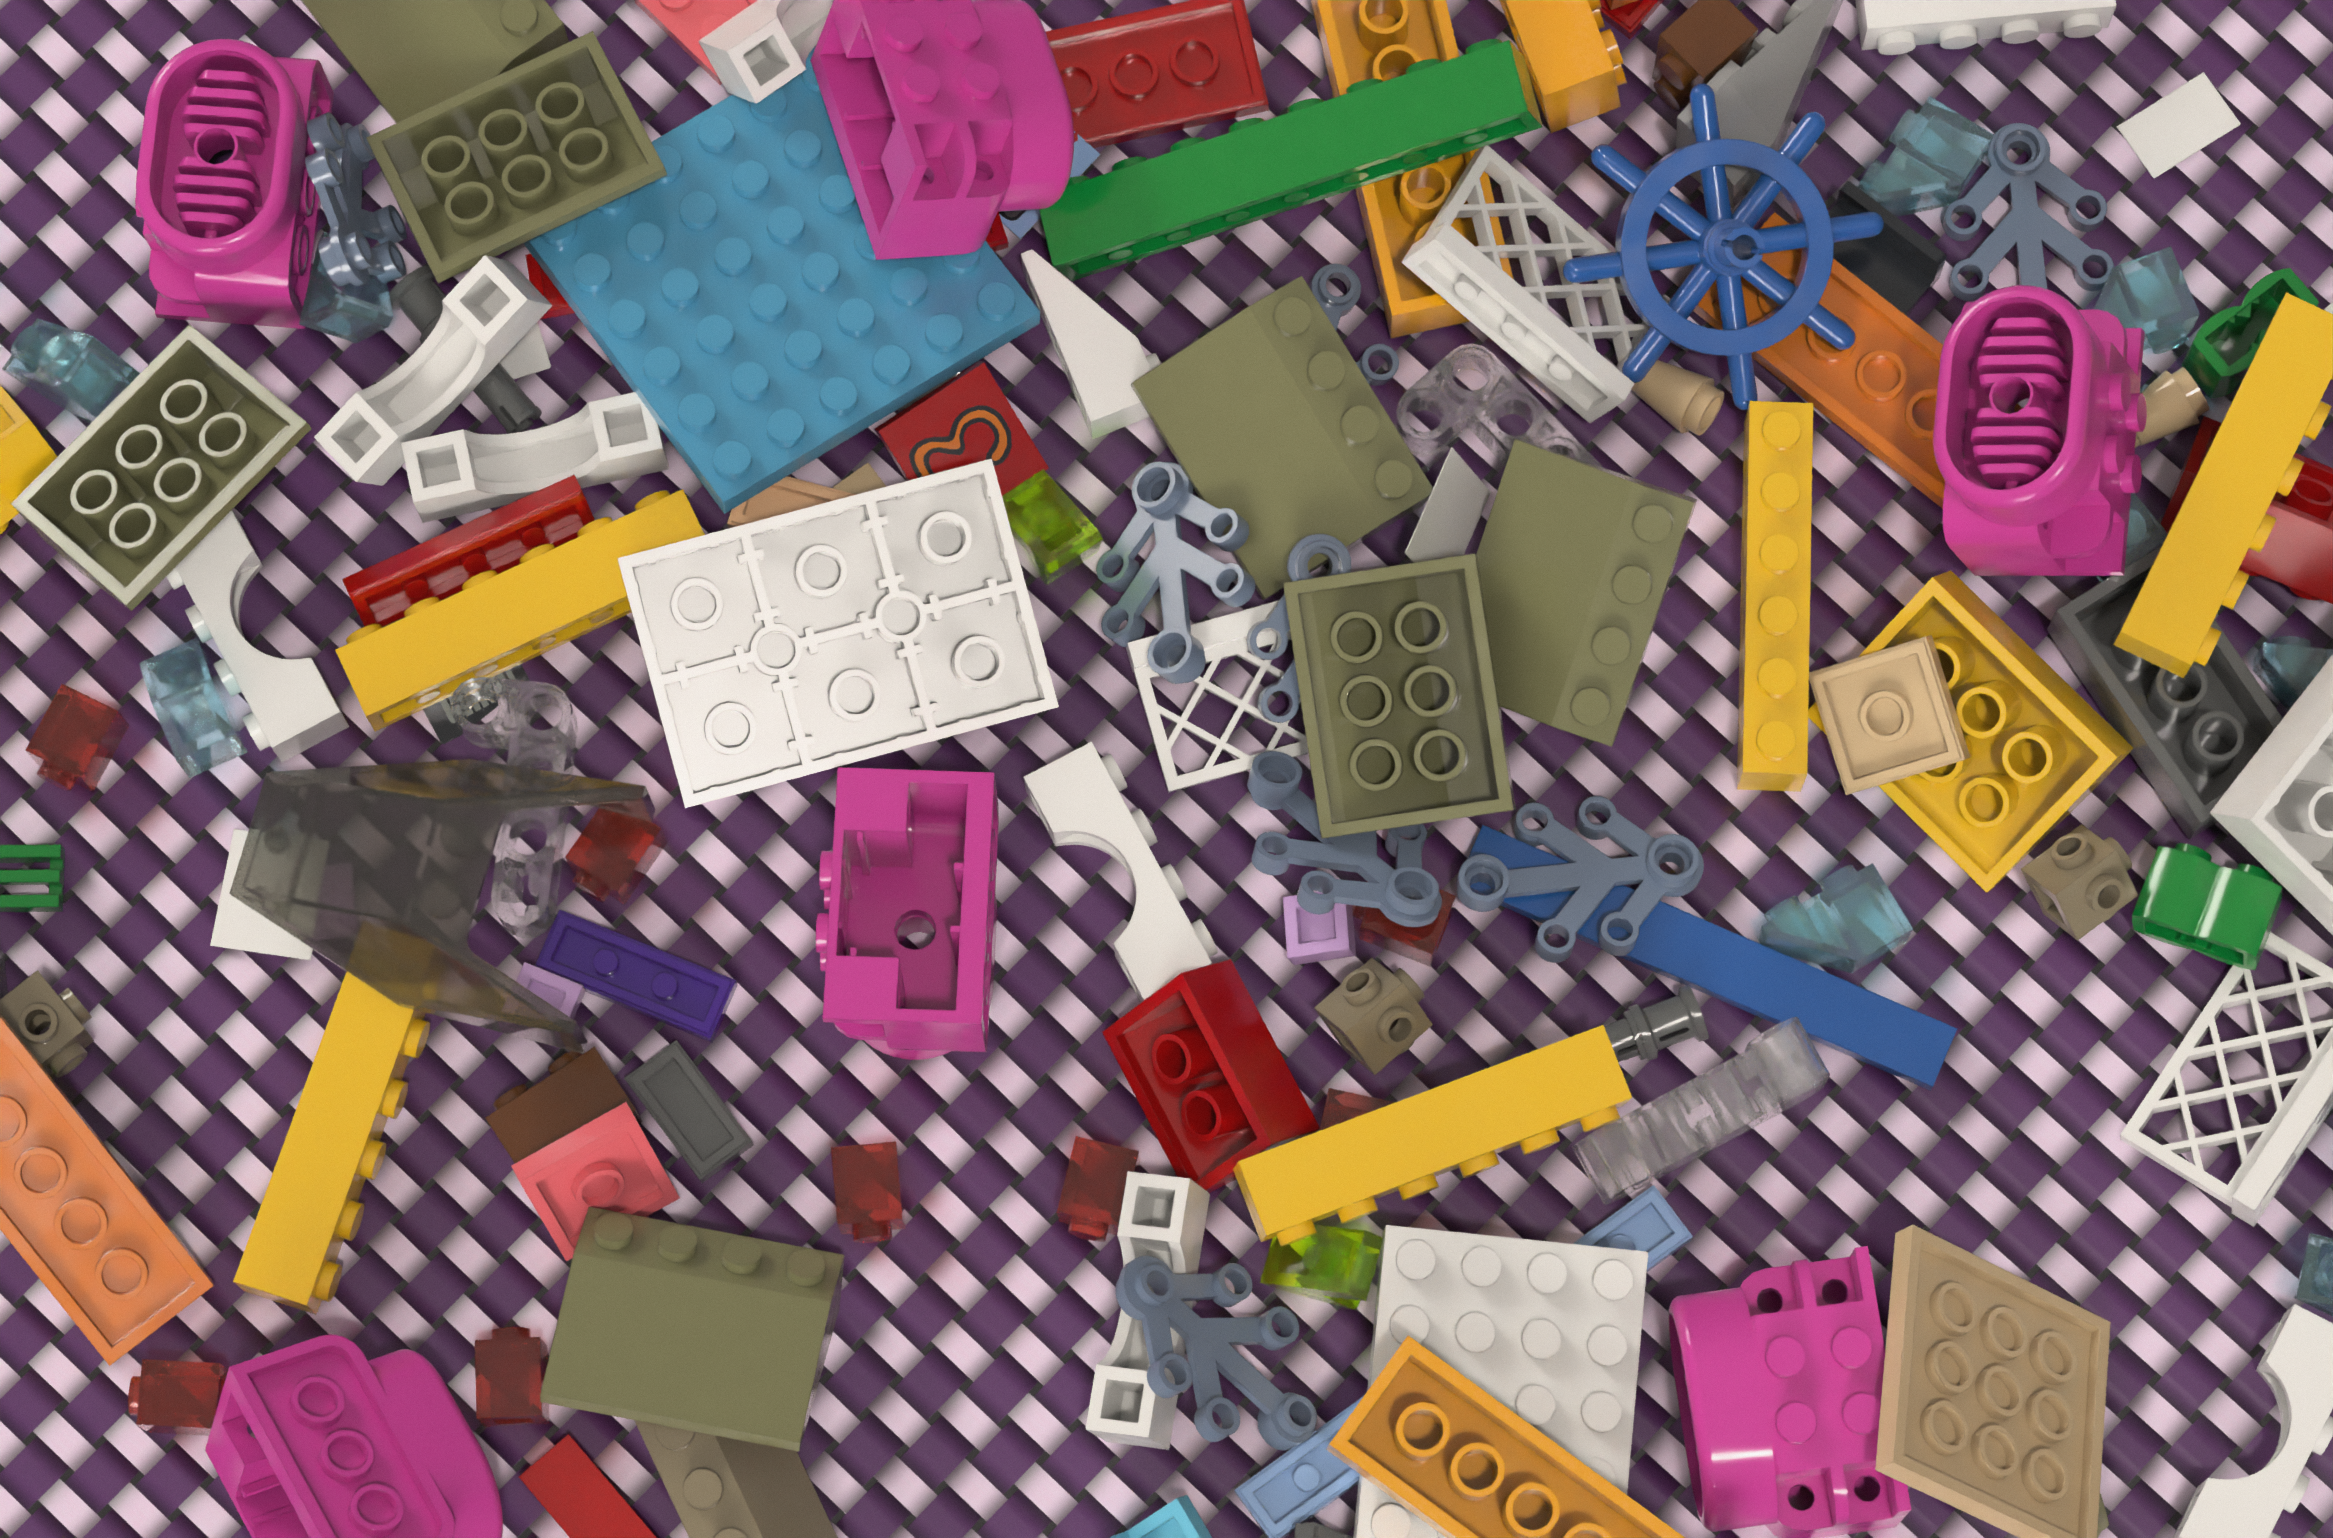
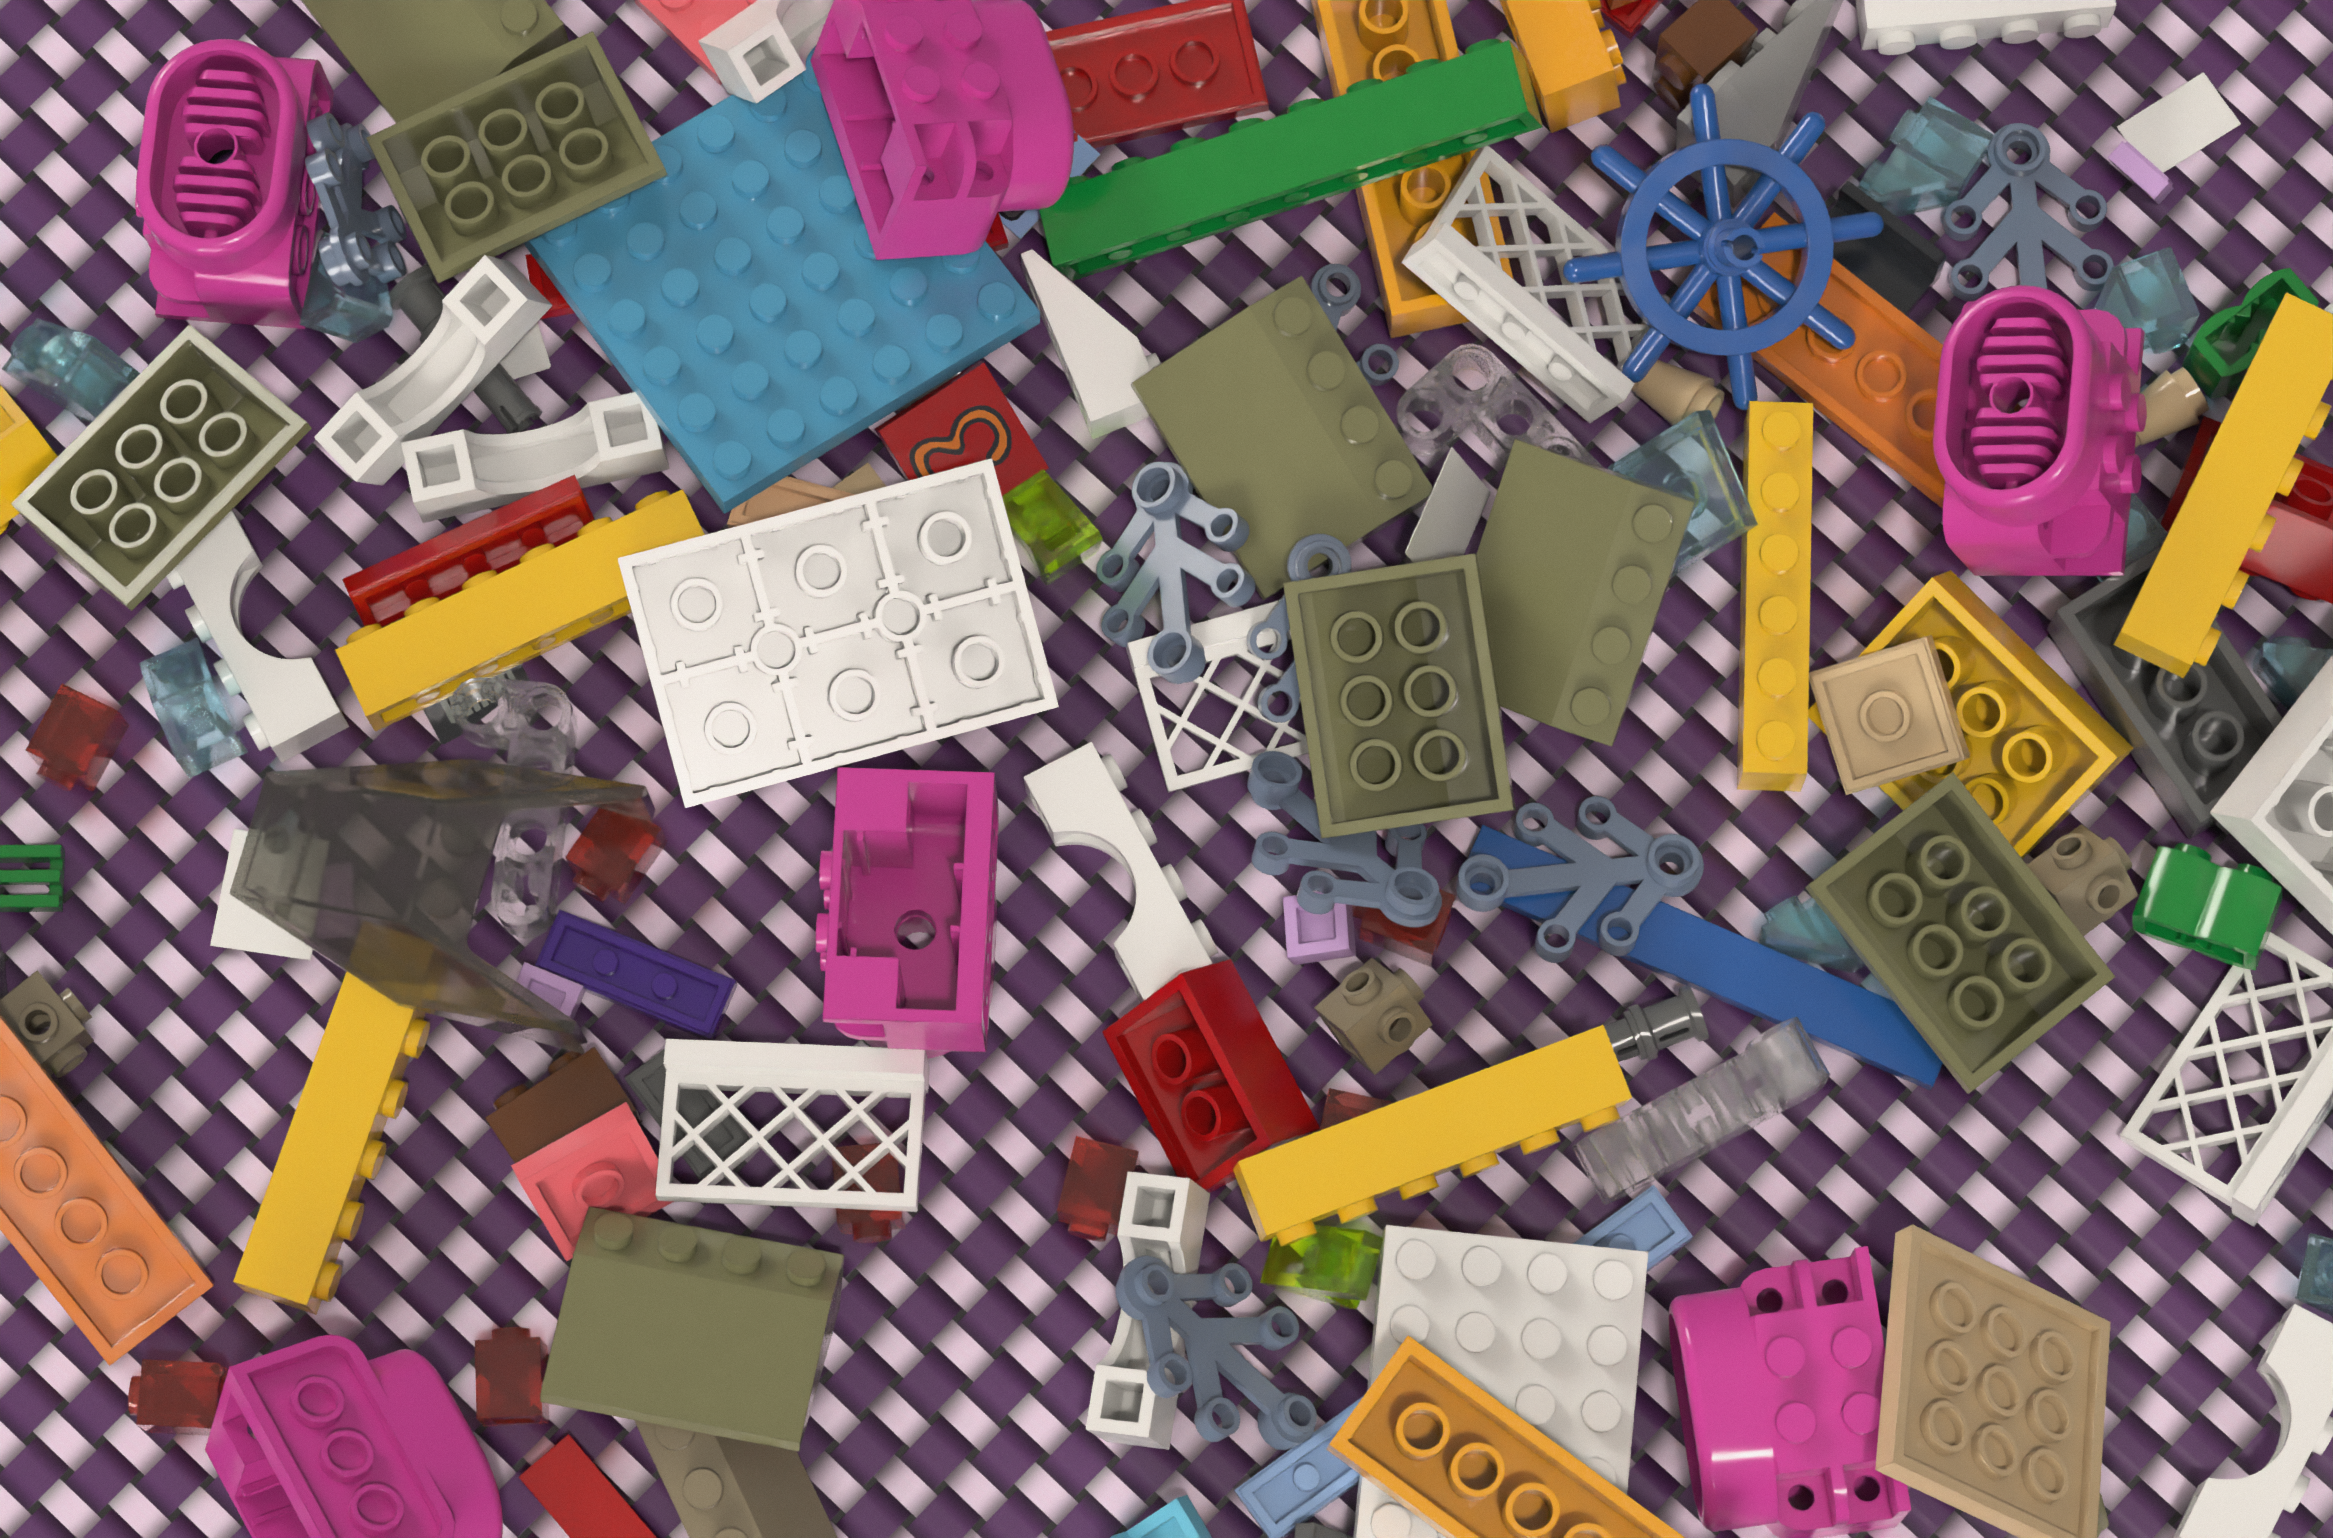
none -> white fence [655,1039,930,1212]
none -> clear light blue tile [1608,410,1758,578]
none -> olive slope [1805,772,2115,1094]
none -> lavender tile [2108,141,2174,204]

